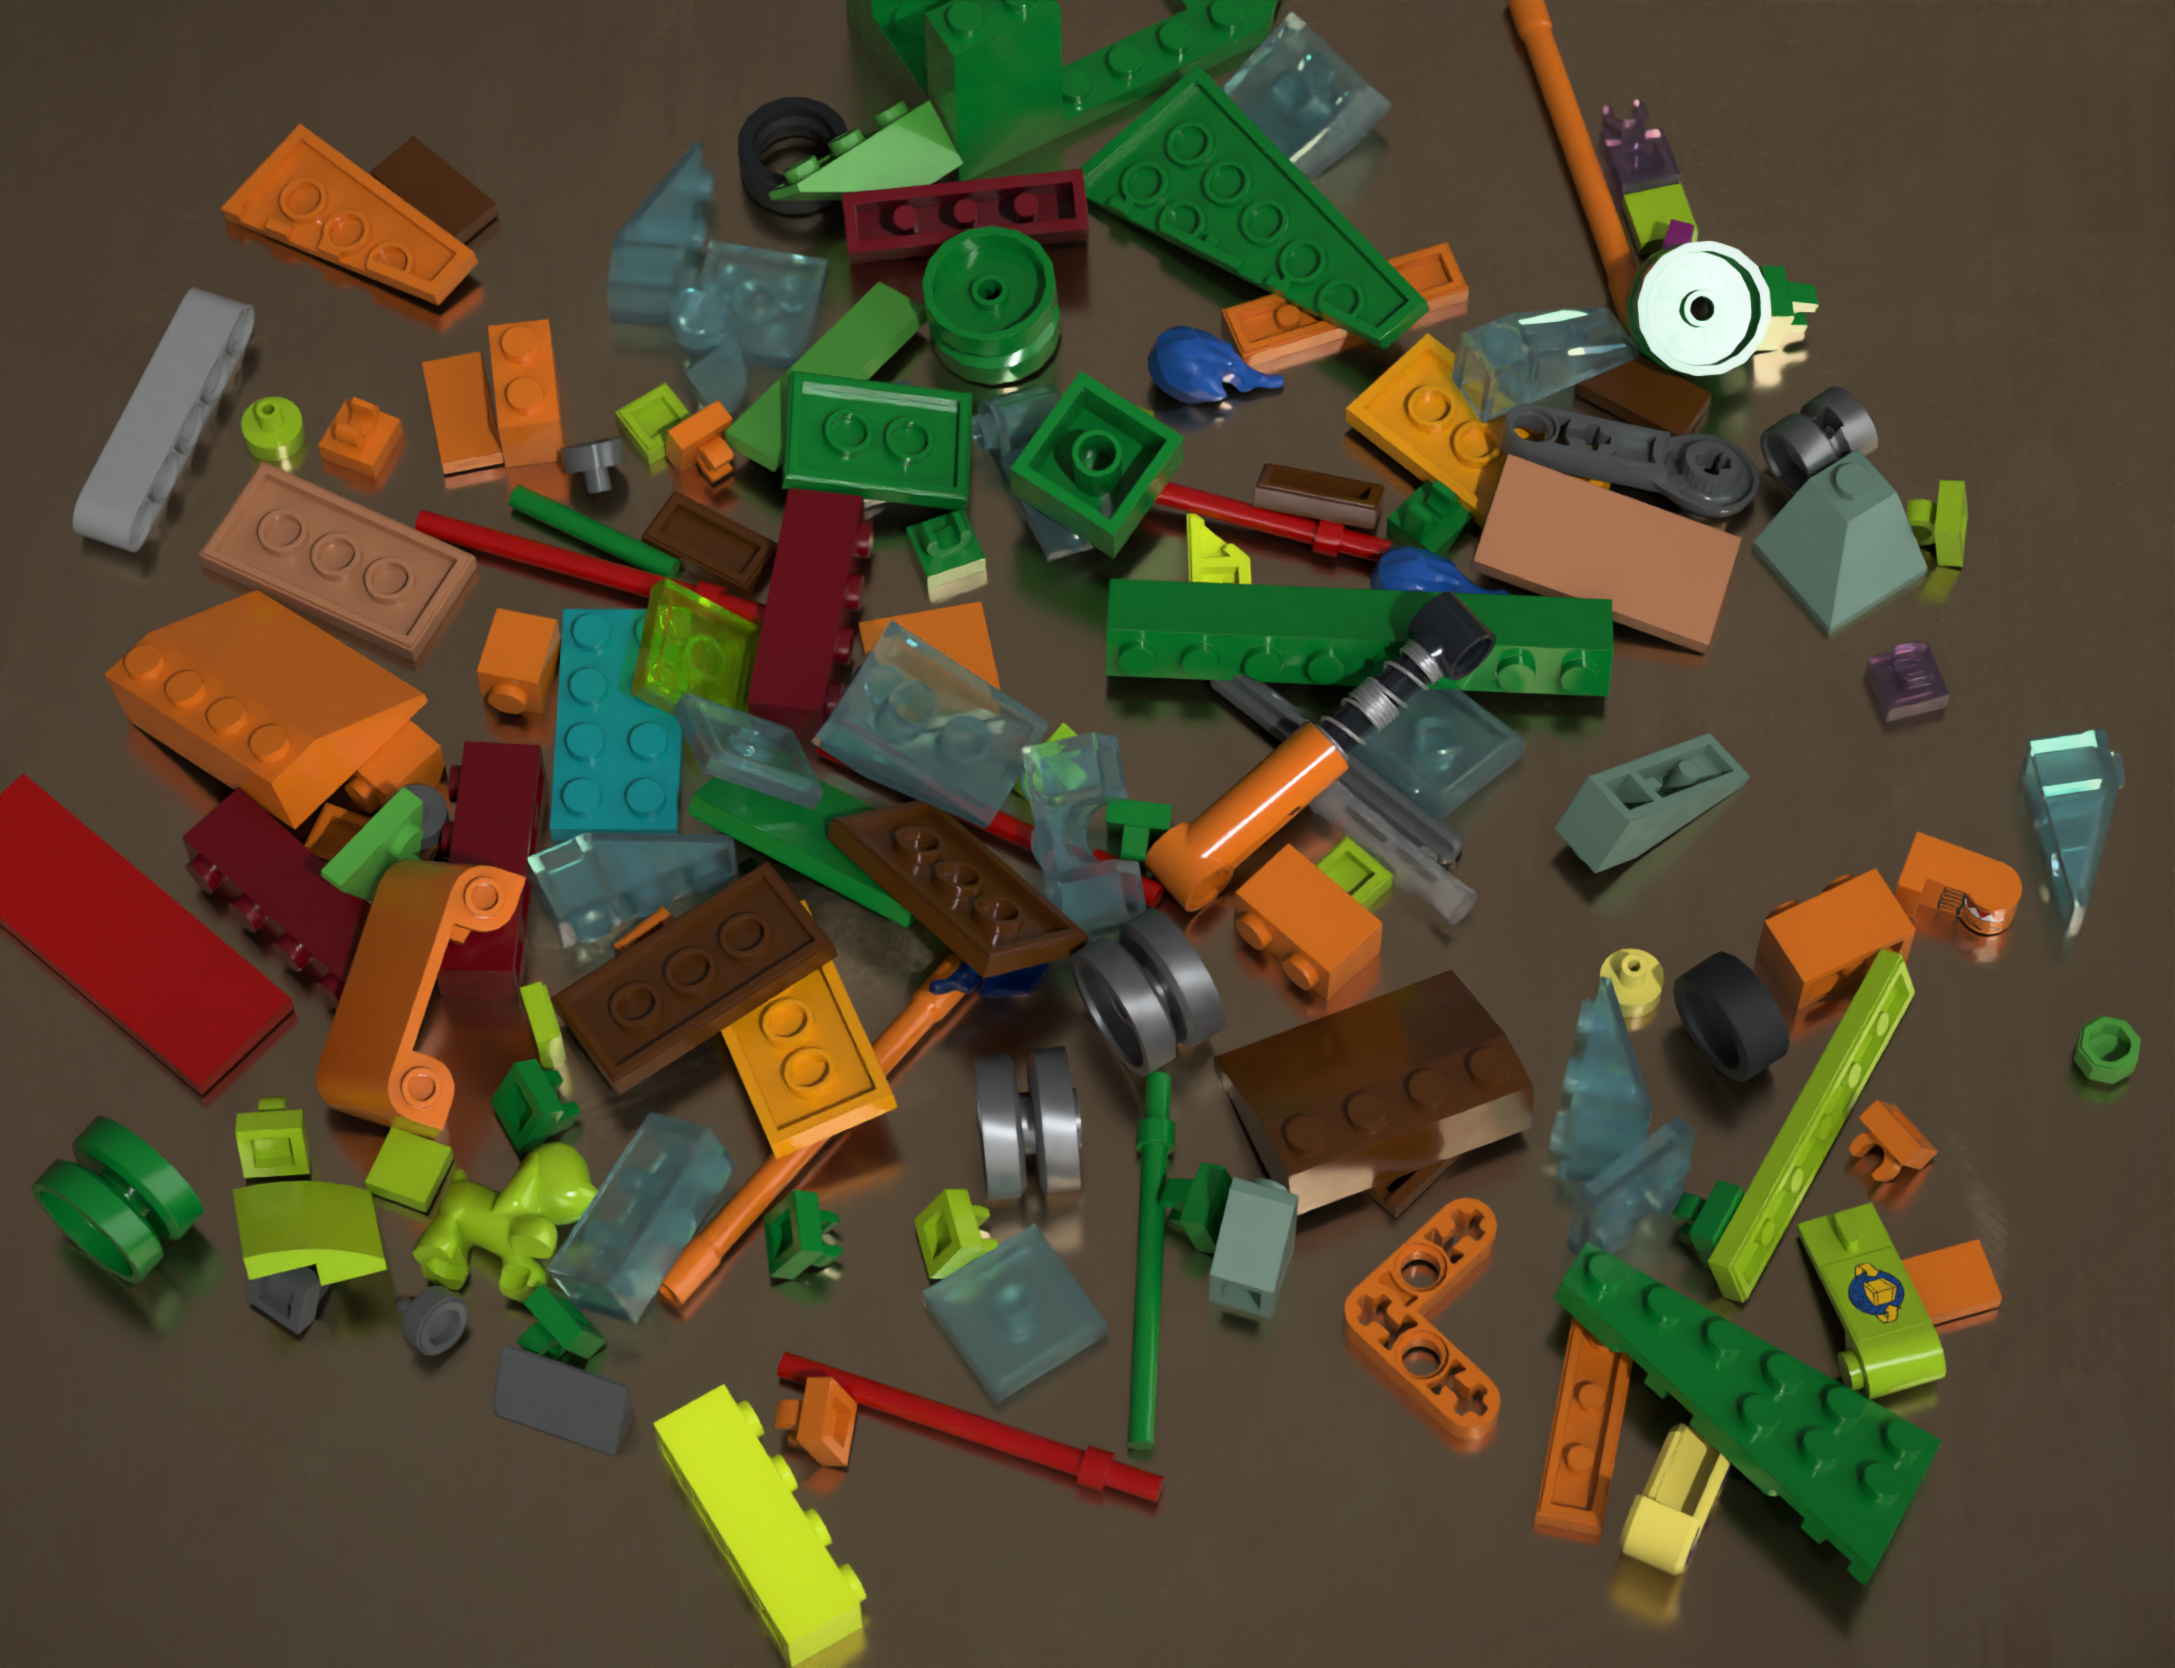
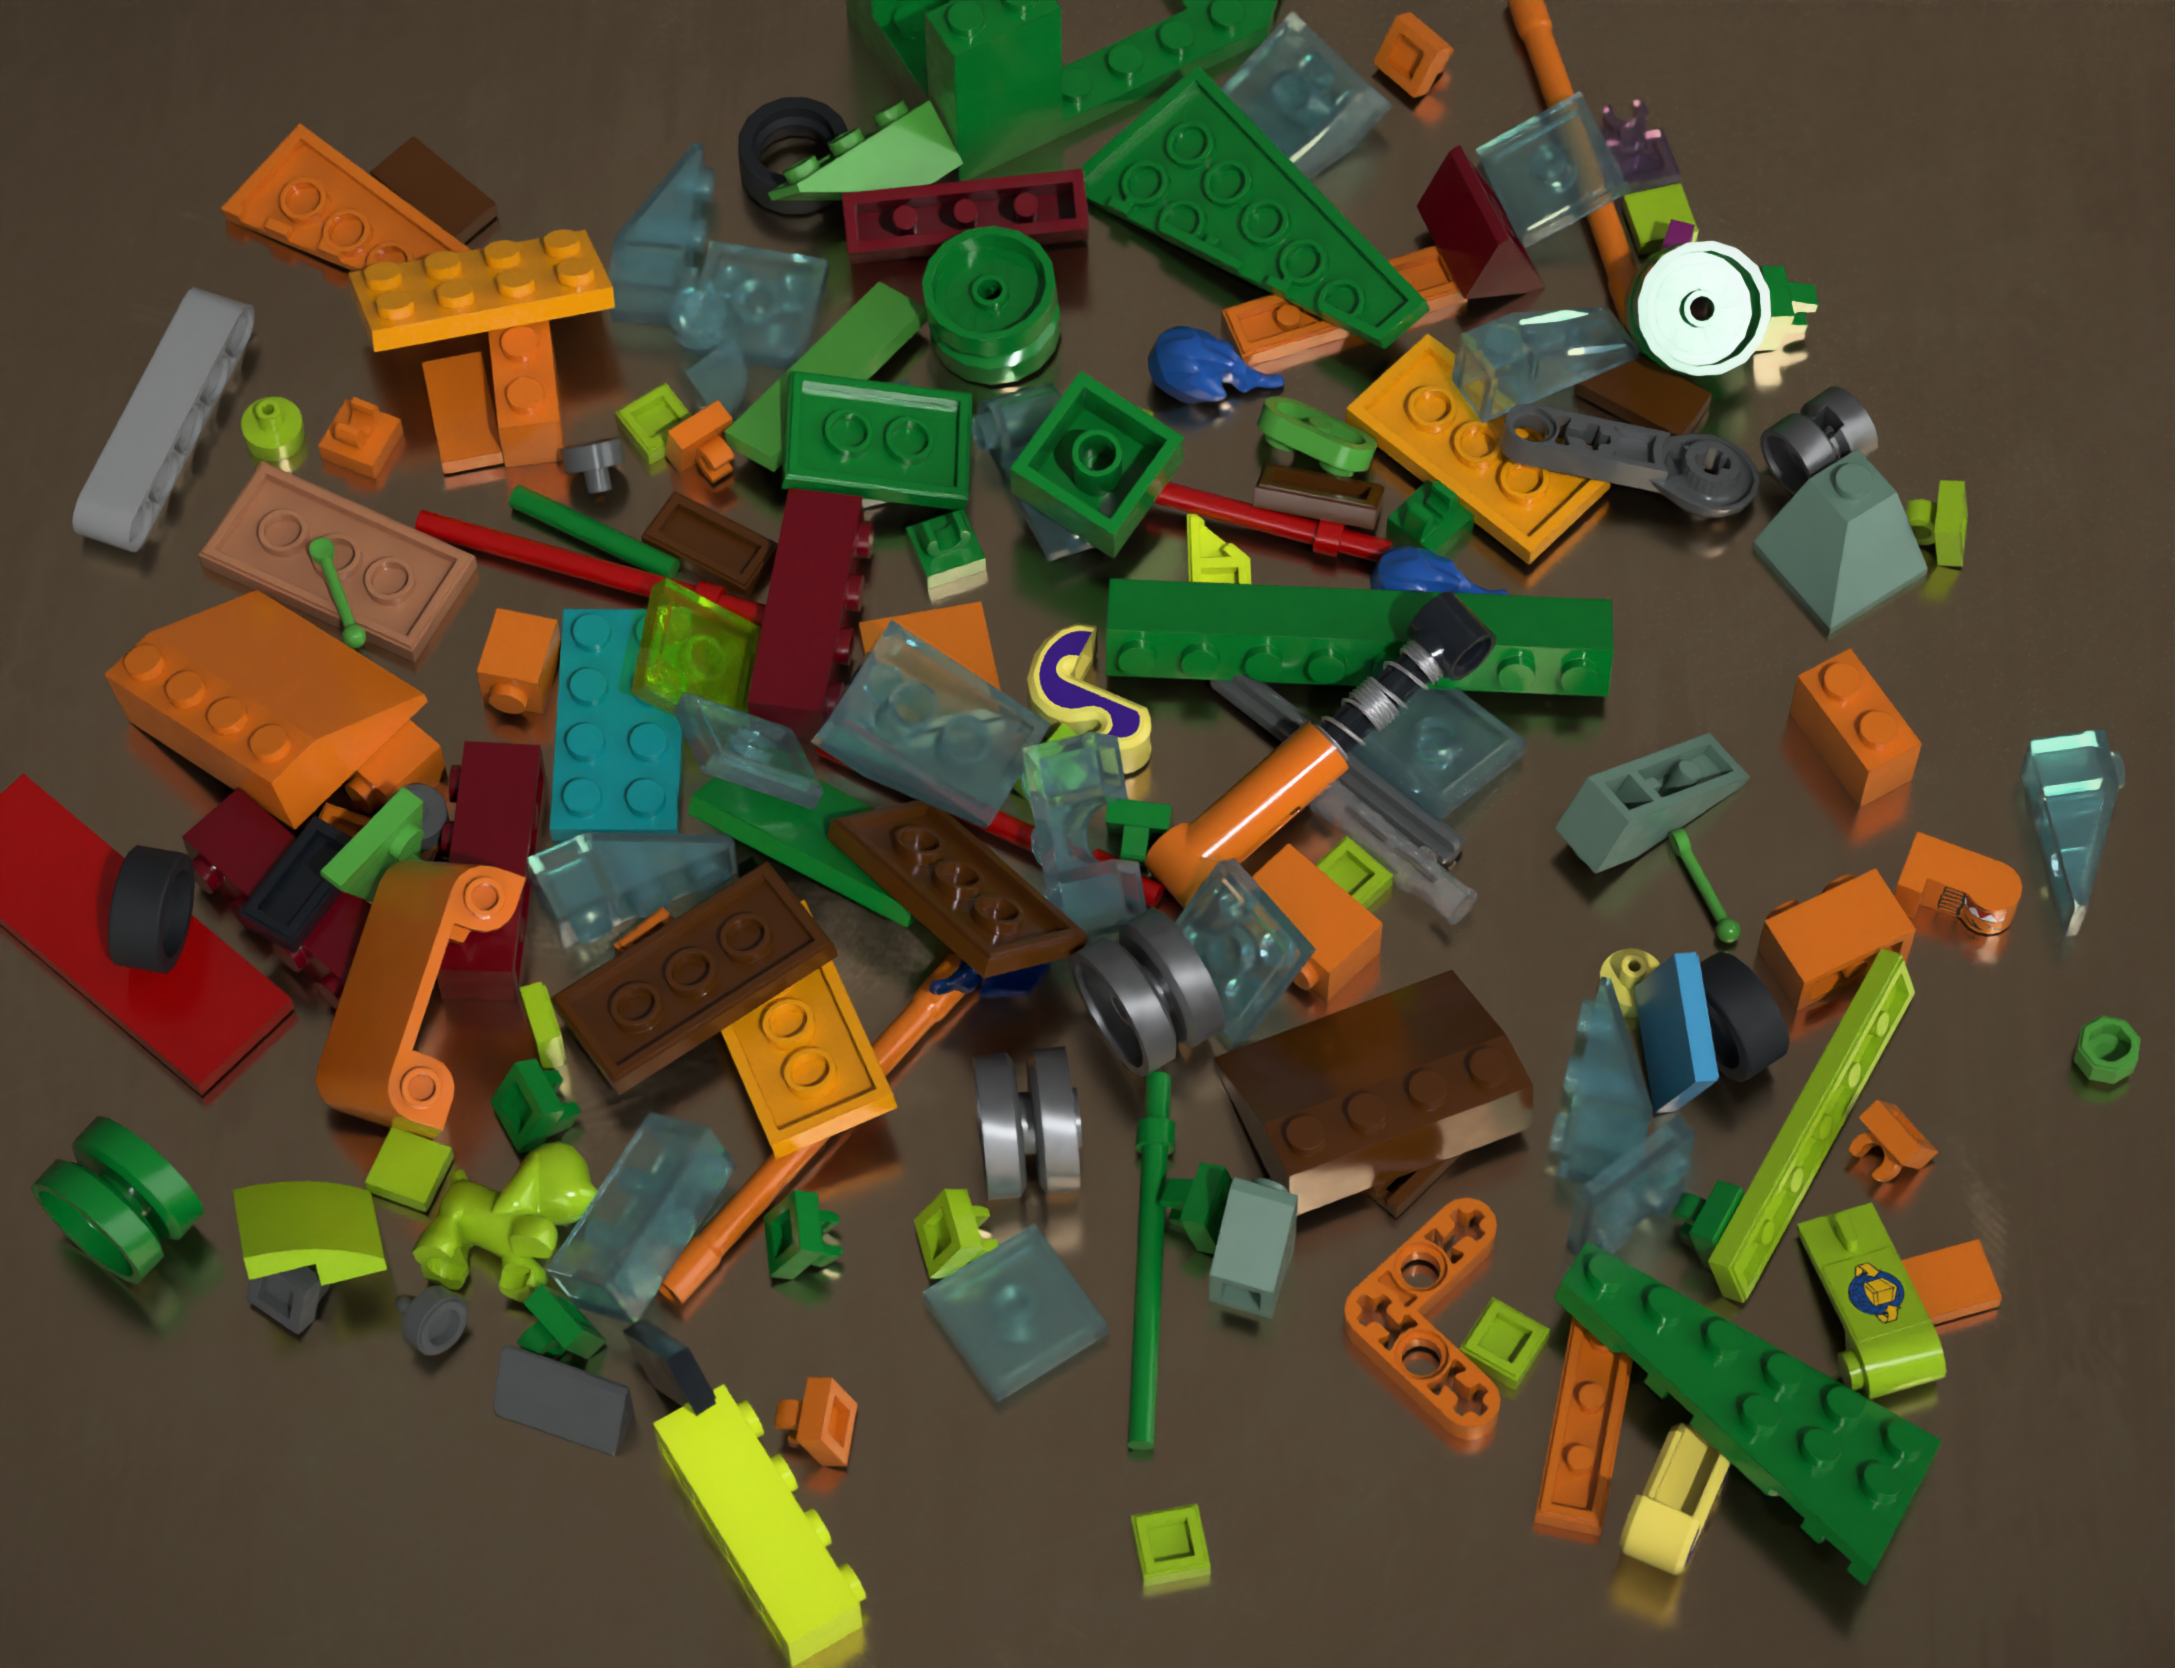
lime tile [235,1096,311,1178] -> none
red bar [777,1351,1165,1502] -> none
nougat tile [1469,454,1742,653] -> none
clear purple tile [1866,641,1949,722] -> none
none -> black tyre [108,845,195,974]
none -> black tile [239,816,353,954]
none -> bright green hinge [309,537,366,649]
none -> light orange plate [348,229,615,352]
none -> black tile [622,1319,716,1416]
none -> light yellow animal [1027,623,1152,775]
none -> lime tile [1131,1504,1211,1587]
none -> clear light blue plate [1175,858,1316,1043]
none -> bright green plate [1257,396,1377,477]
none -> orange tile [1372,12,1454,98]
none -> dark red slope [1416,145,1545,299]
none -> lime tile [1459,1297,1551,1391]
none -> clear light blue plate [1475,91,1631,249]
none -> dark azure tile [1634,952,1719,1113]
none -> bright green hinge [1668,828,1741,943]
none -> orange brick [1789,648,1922,808]

